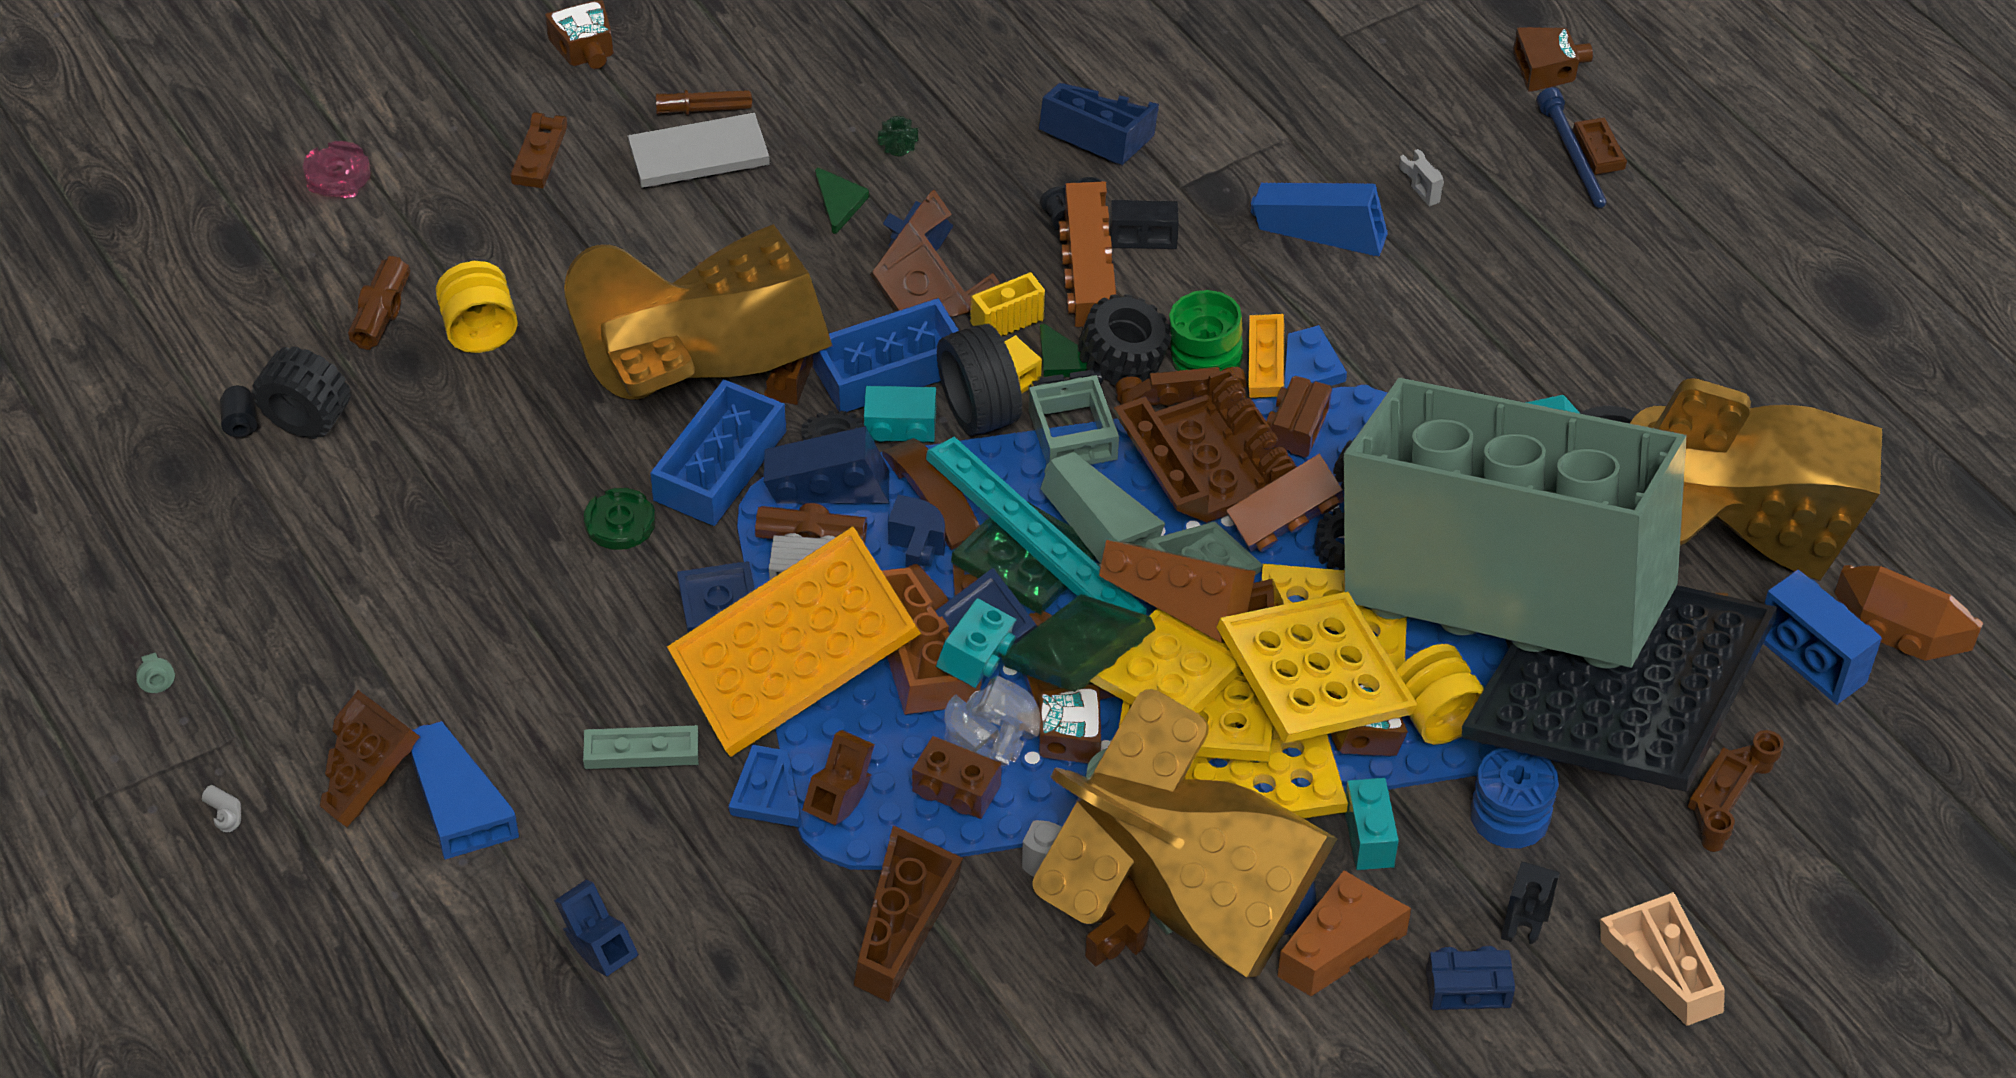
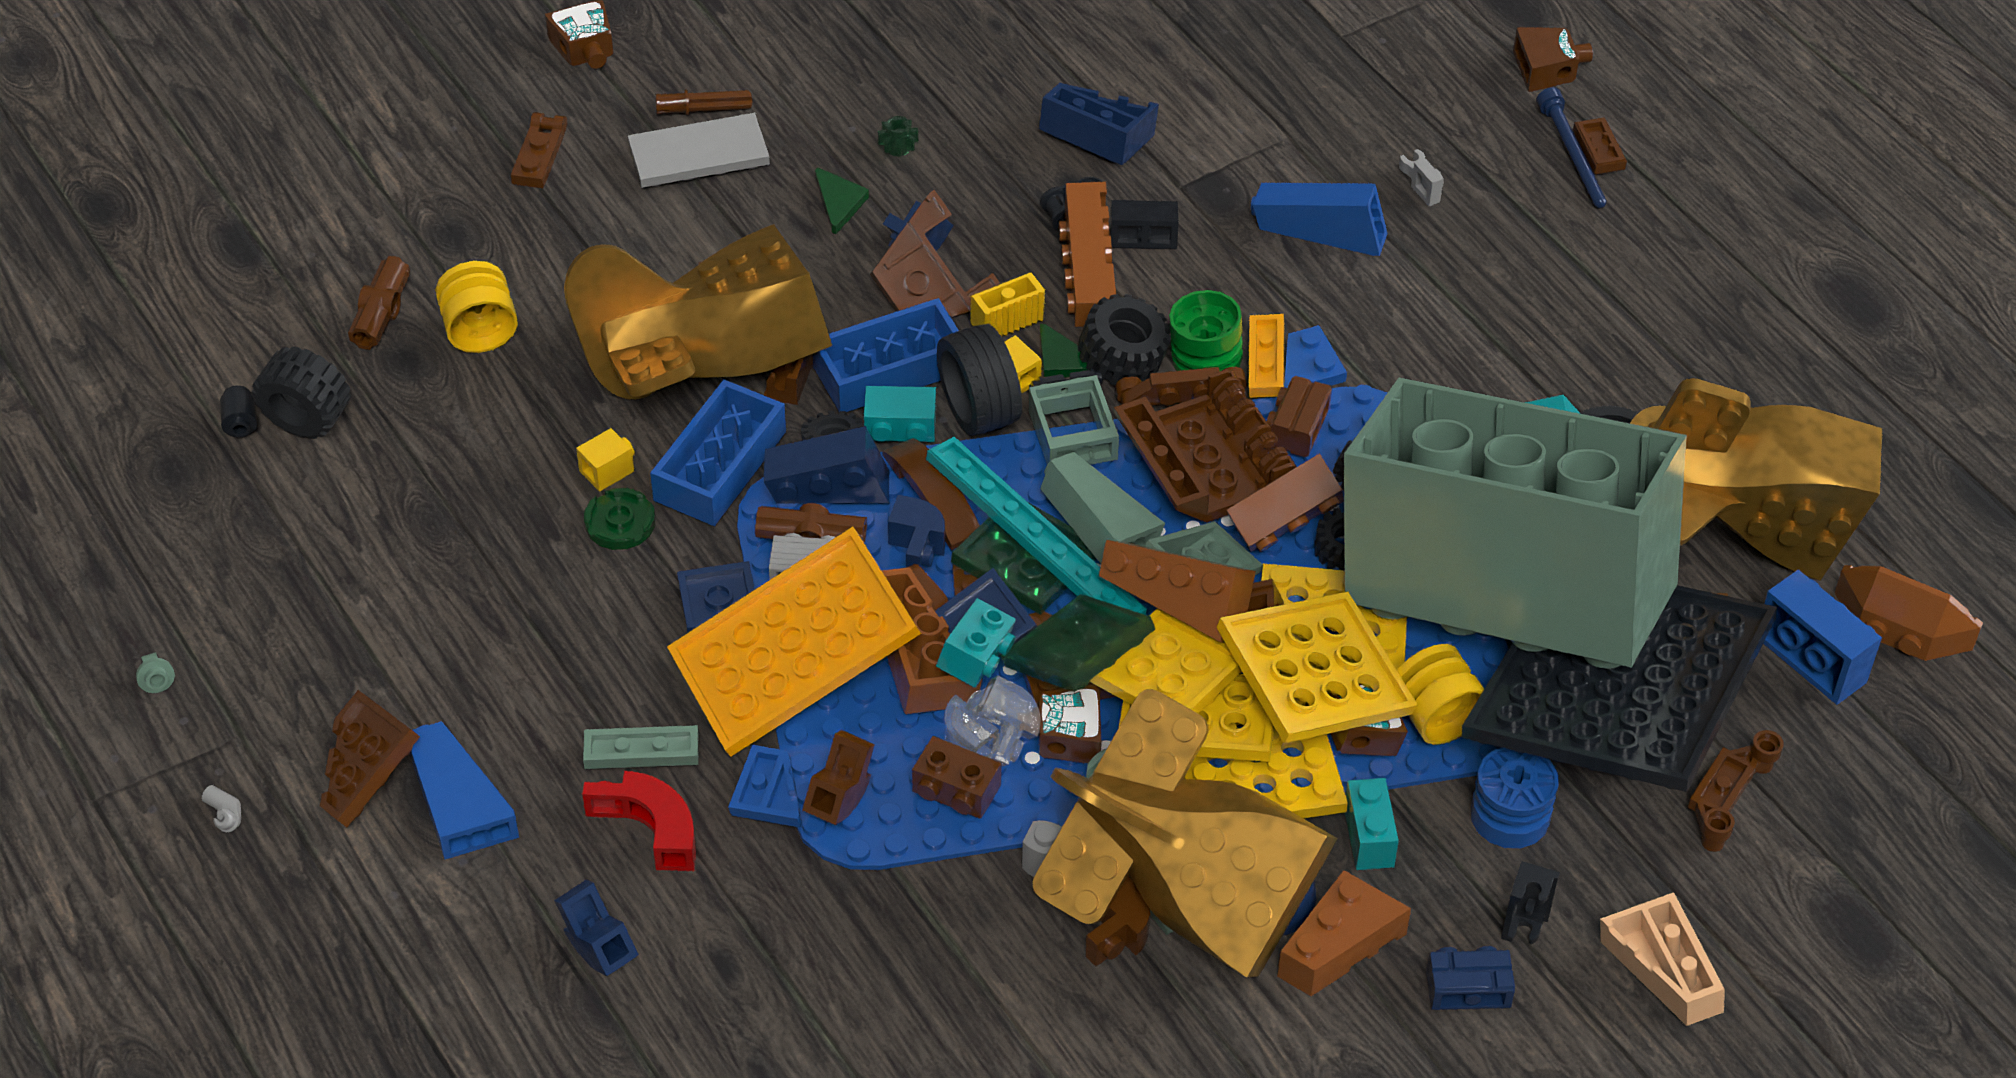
clear pink plate [303,141,371,199] -> none
reddish brown wedge [854,825,963,1002] -> none
none -> yellow brick [576,428,635,492]
none -> red arch [582,771,696,871]

